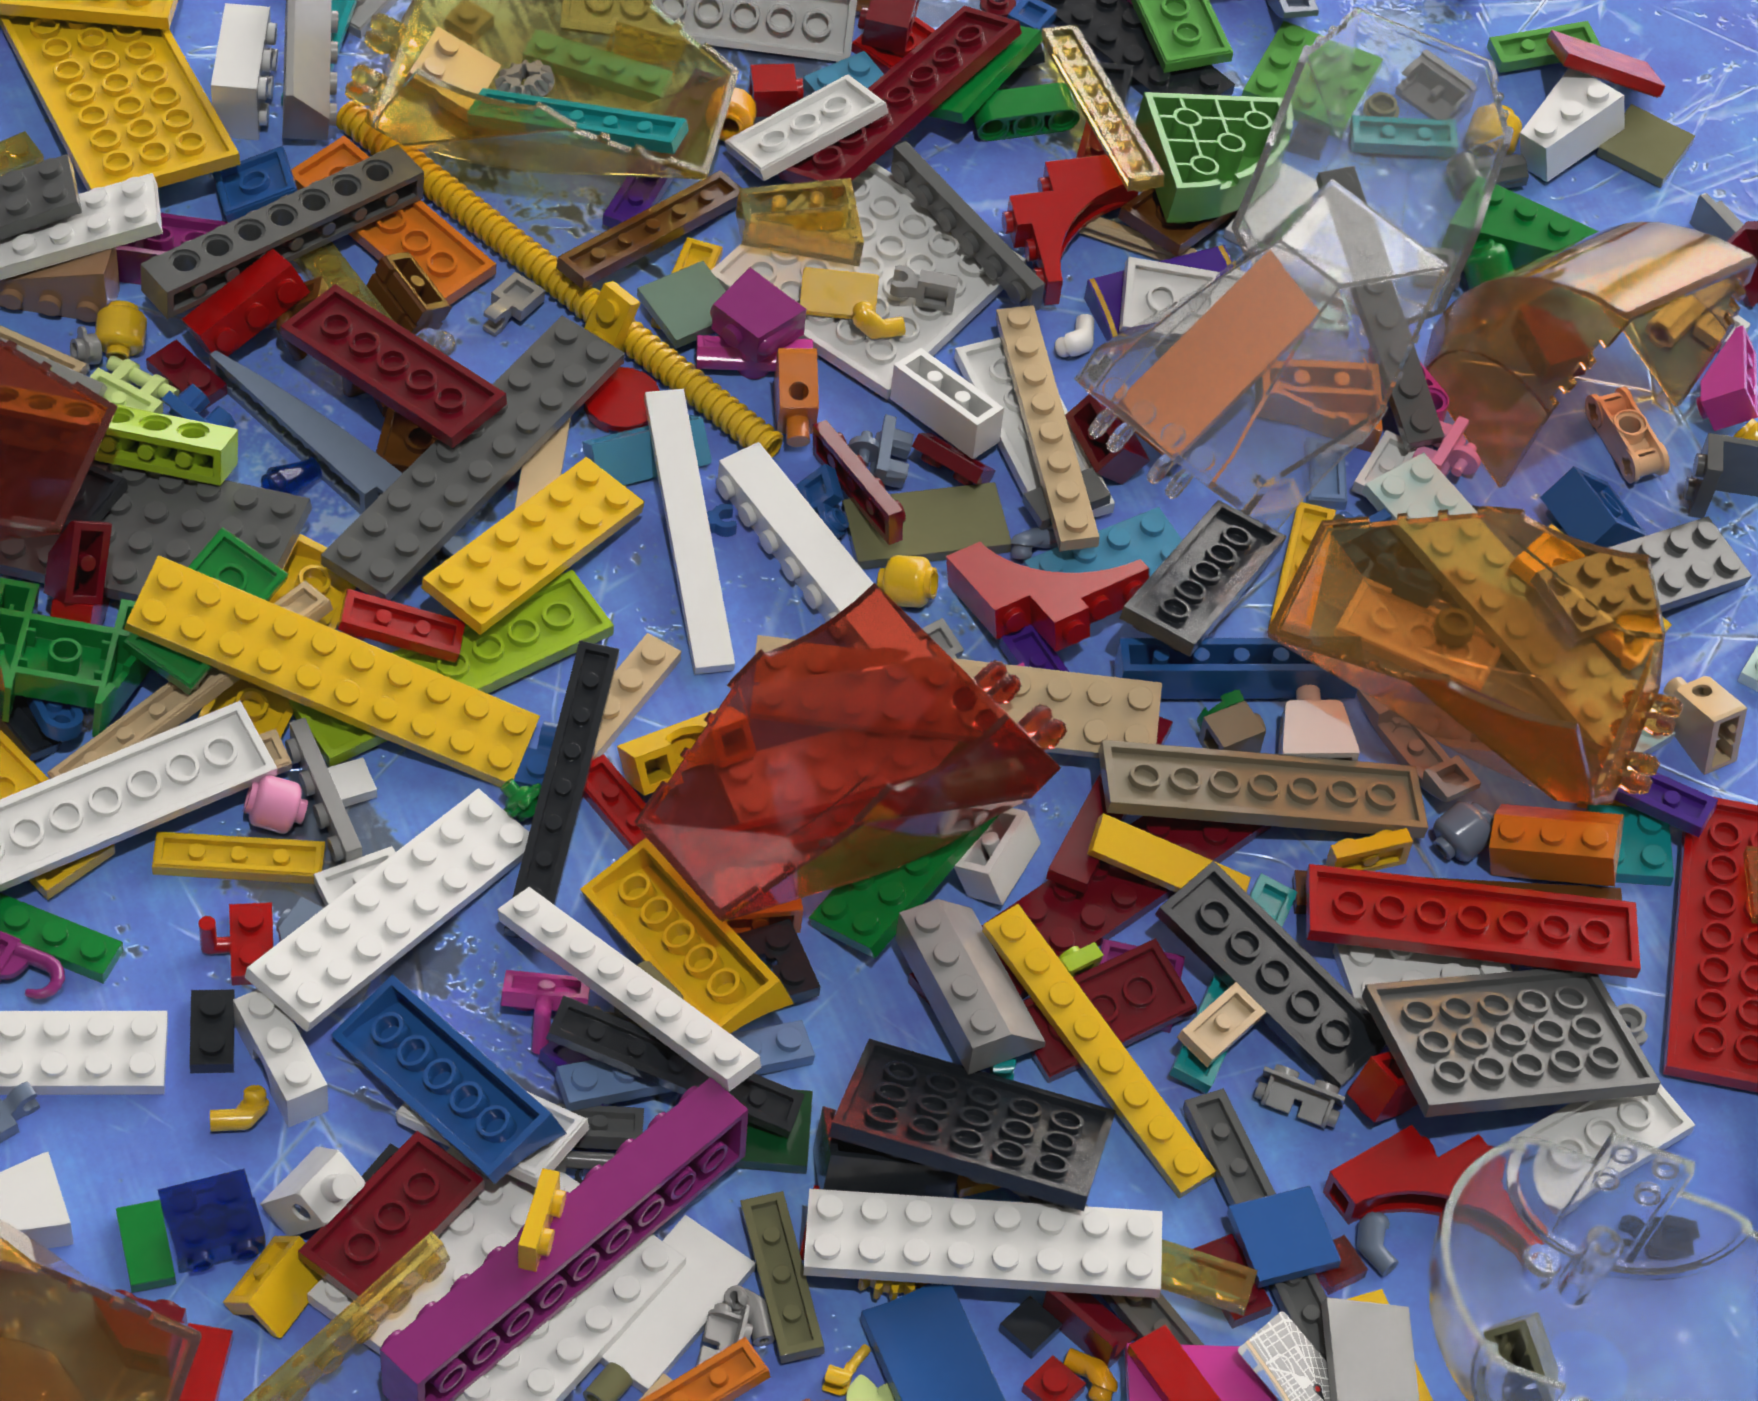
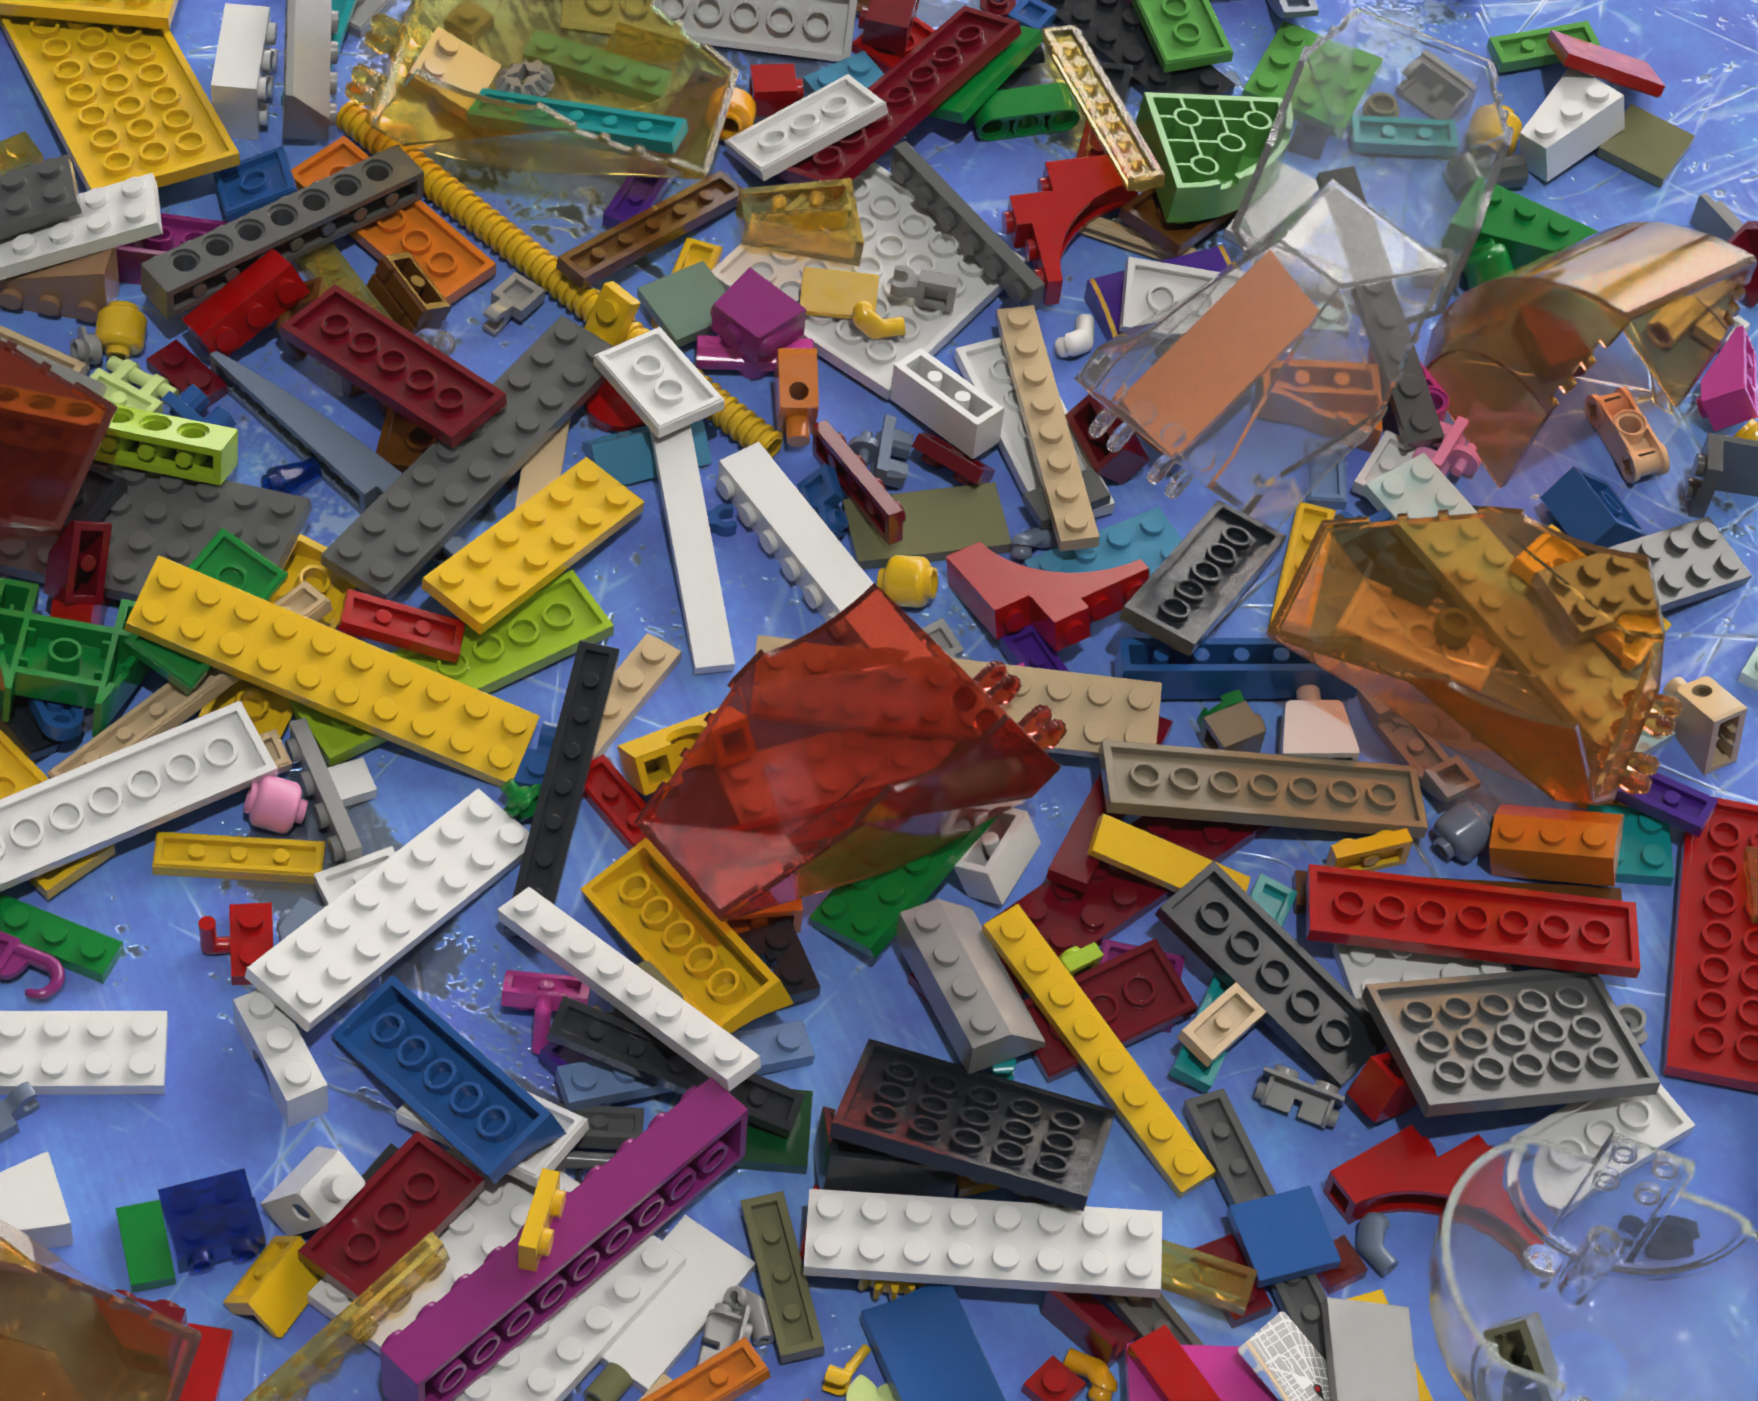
black plate [190,989,235,1073] -> none
yellow arm [210,1085,269,1132] -> none
black tile [999,1296,1063,1359] -> none
none -> white tile [594,327,725,438]

